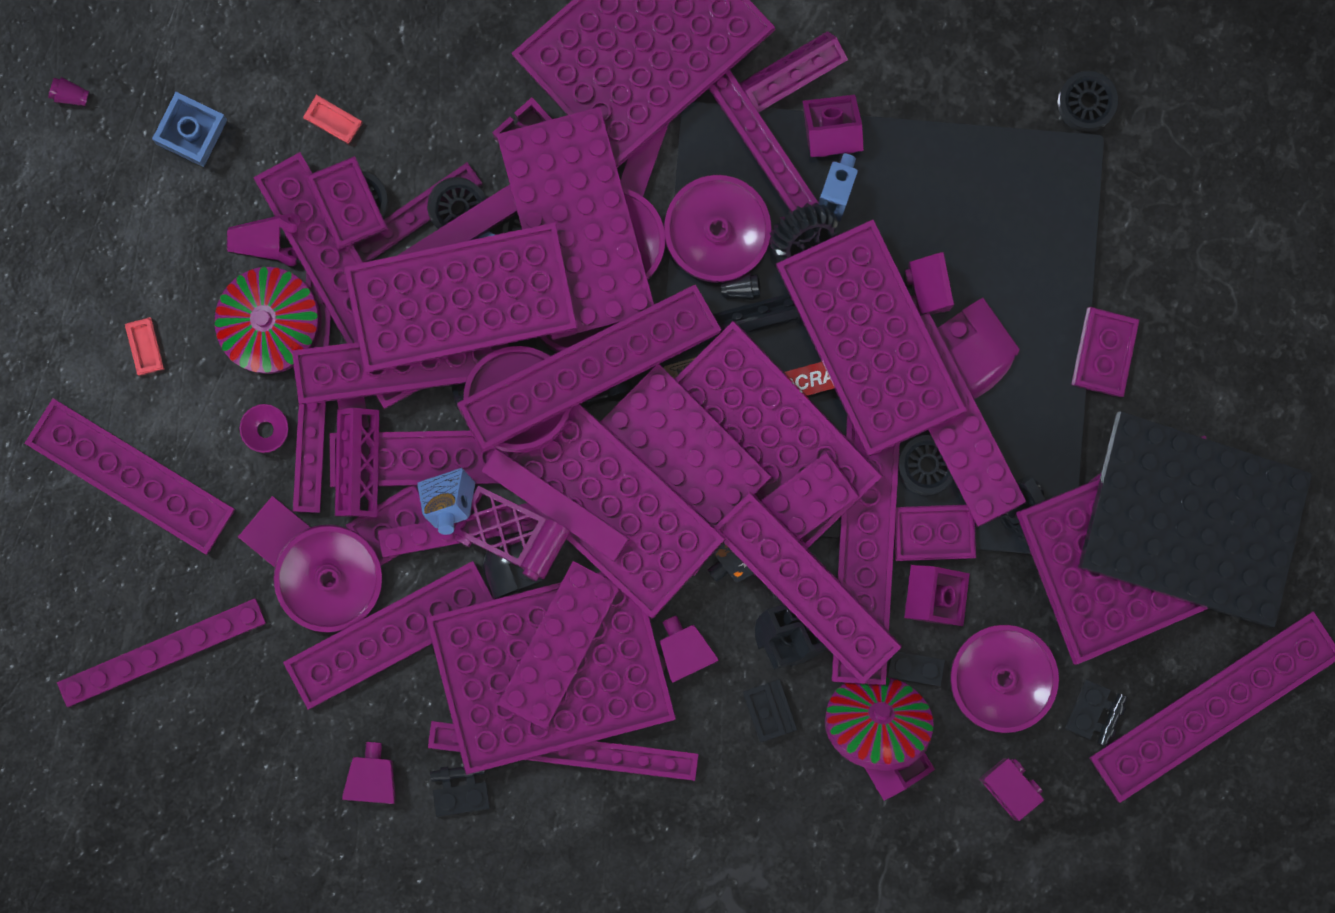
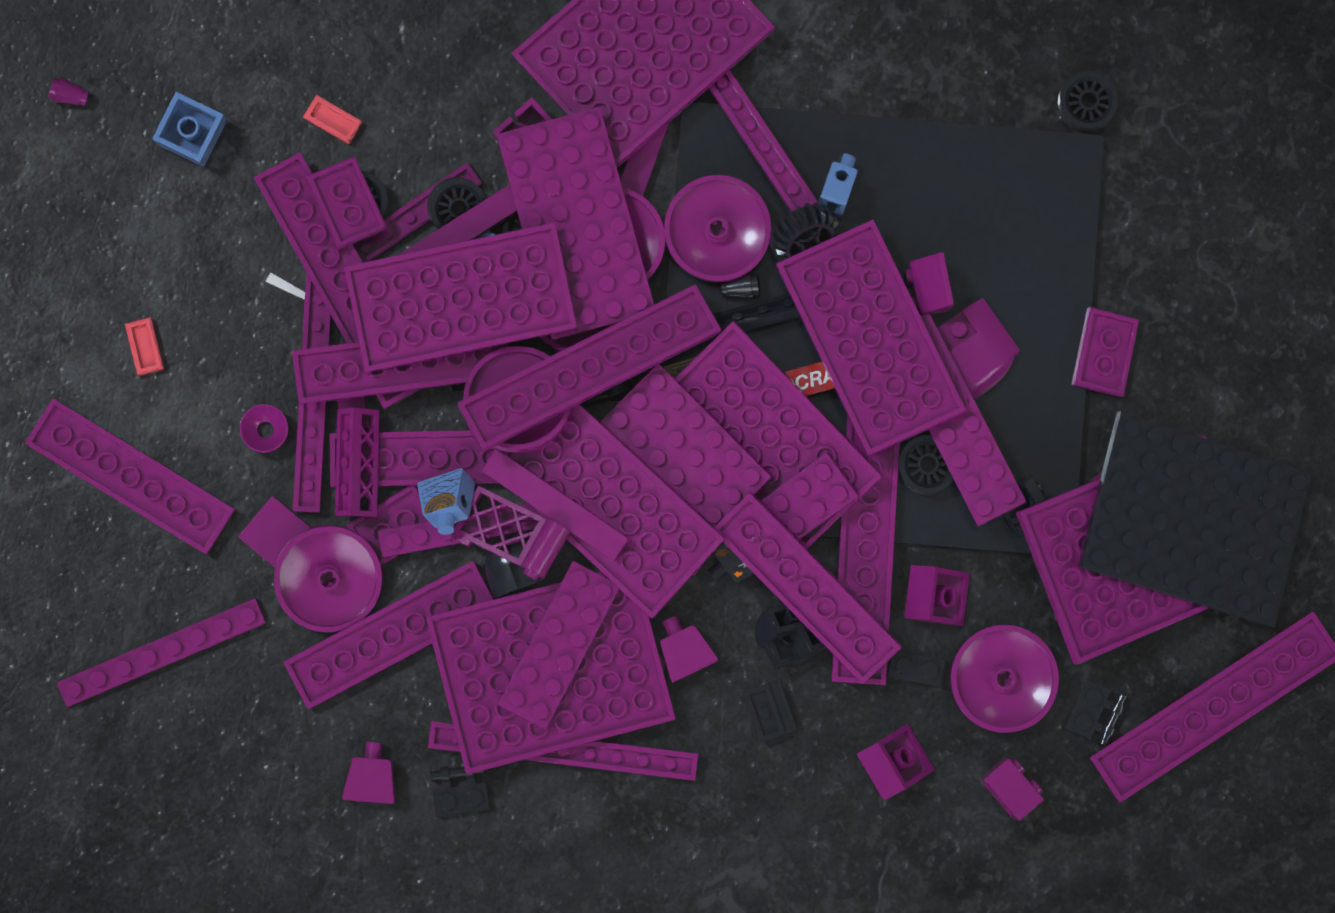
dish [215,267,320,374] -> none
magenta flag [227,213,300,266] -> none
magenta fence [739,31,848,112] -> none
magenta slope [803,95,864,157] -> none
dish [825,677,933,771] -> none
magenta tile [894,505,976,561] -> none

